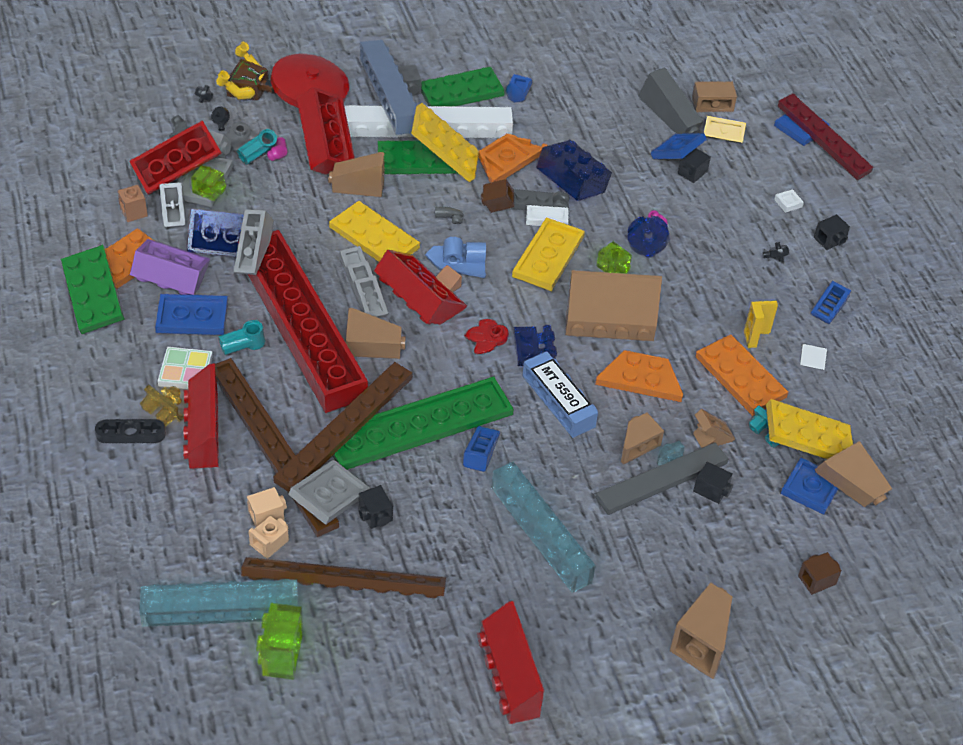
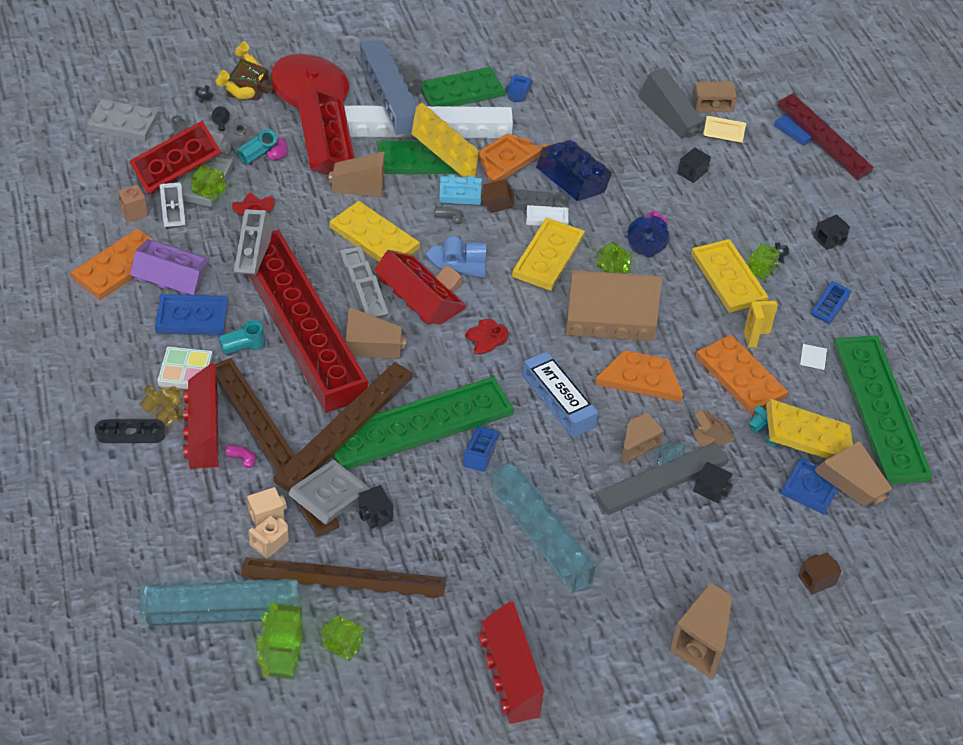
green plate [61,245,125,334] -> none
clear blue slope [187,209,244,257] -> none
clear blue plate [514,325,557,366] -> none
blue tile [651,133,707,159] -> none
white tile [774,189,804,213] -> none
none -> light grey plate [87,99,159,142]
none -> dark pink arm [226,445,257,468]
none -> red plate [232,193,274,216]
none -> clear neon green brick [321,615,363,661]
none -> medium azure plate [439,174,482,205]
none -> yellow plate [691,239,769,313]
none -> clear neon green brick [748,243,781,281]
none -> green plate [834,335,933,485]

